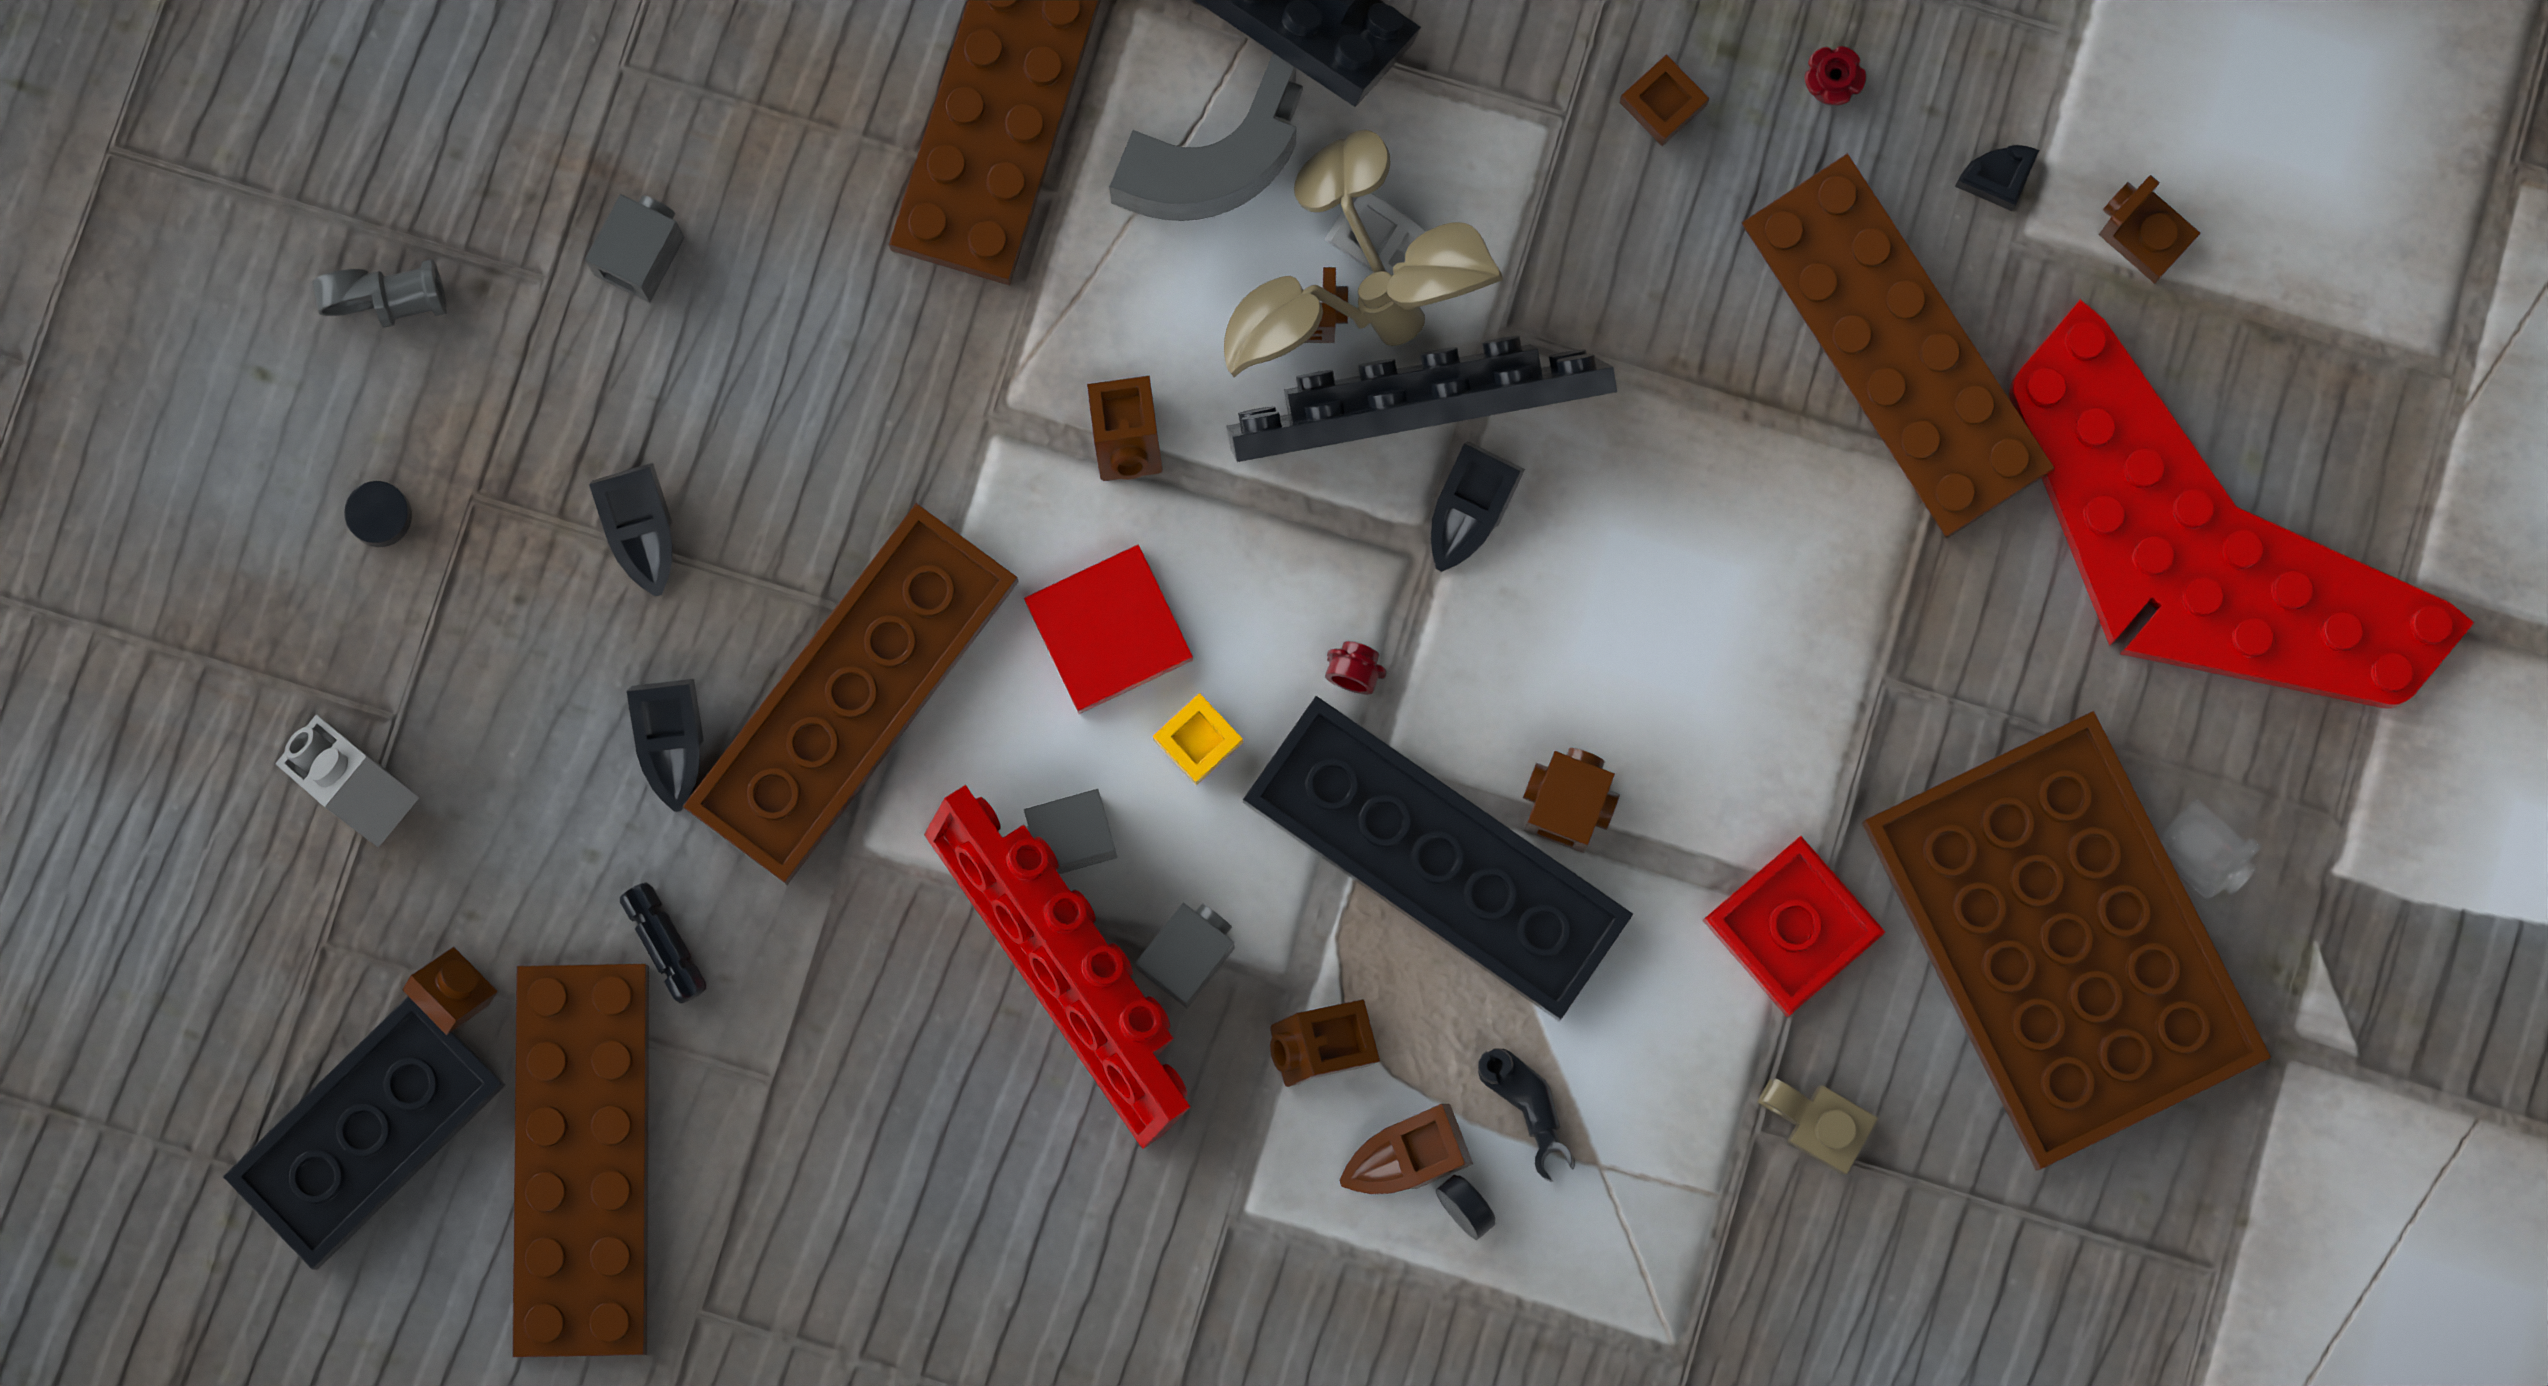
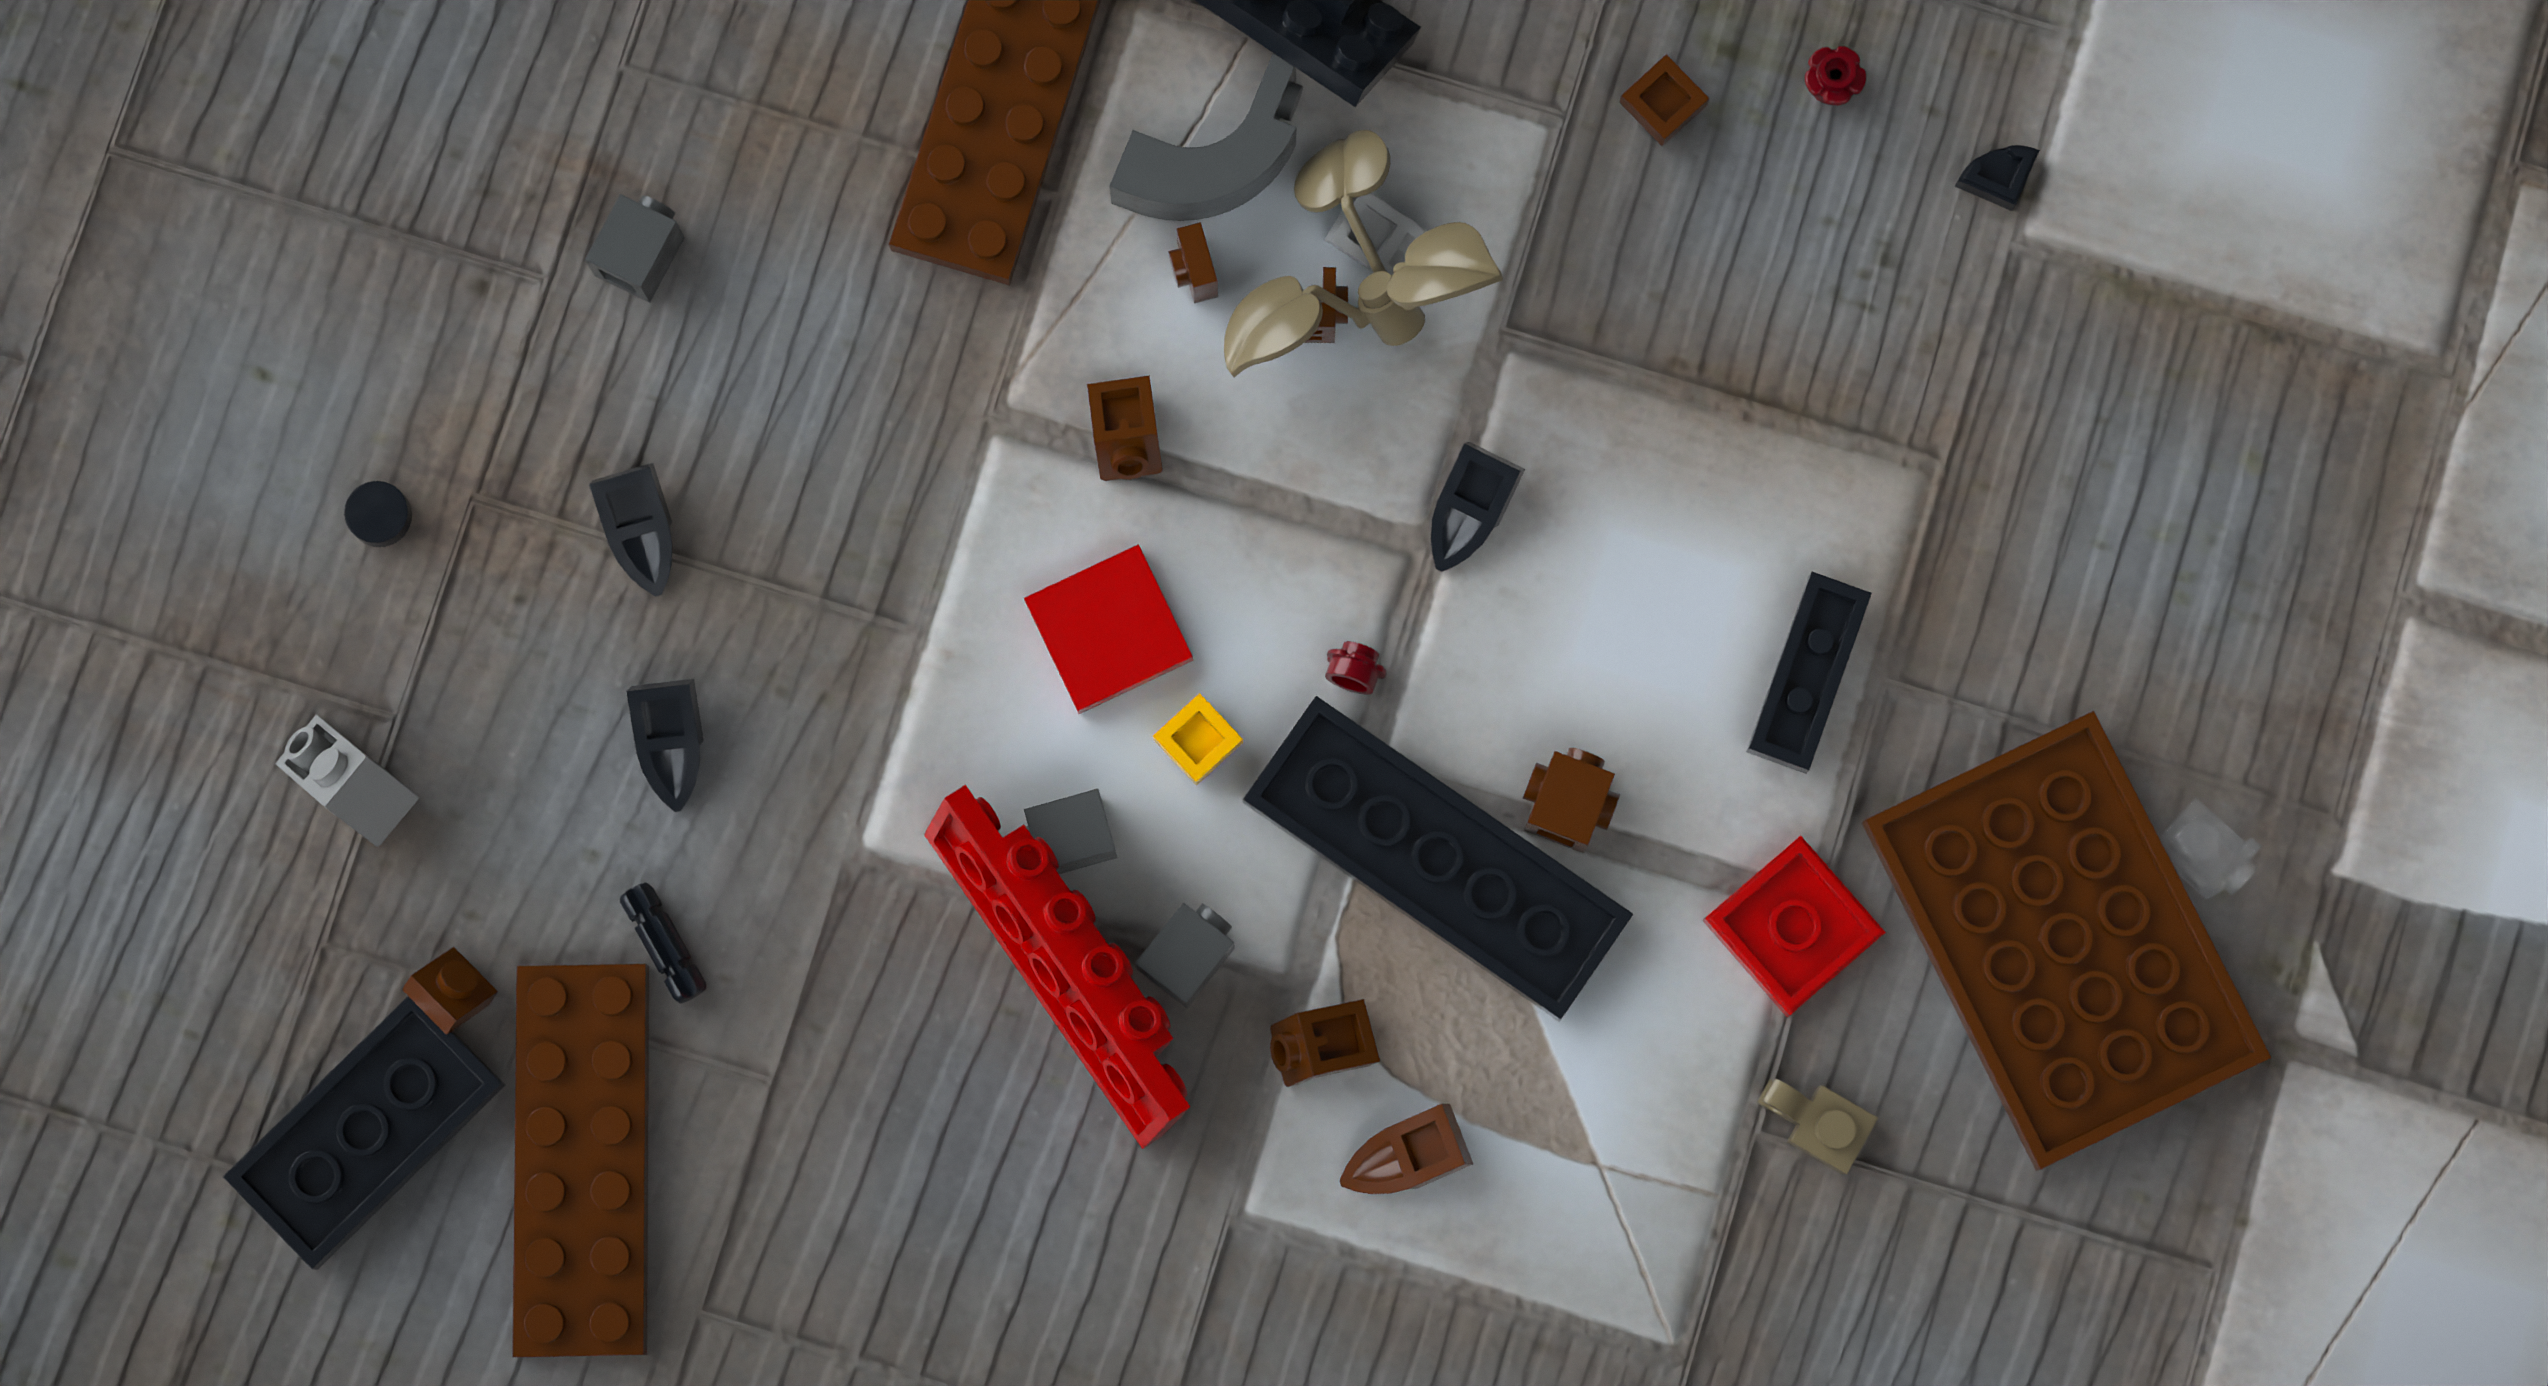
dark grey connector [312,259,447,328] -> none
reddish brown plate [683,503,1019,885] -> none
black plate [1226,336,1617,462] -> none
black tile [1436,1175,1496,1240] -> none
black arm [1478,1048,1575,1182] -> none
reddish brown plate [1741,153,2054,539] -> none
red wing [2009,299,2475,709] -> none
reddish brown bracket [2098,175,2201,284] -> none
none -> reddish brown plate [1168,222,1218,304]
none -> black plate [1746,571,1872,774]

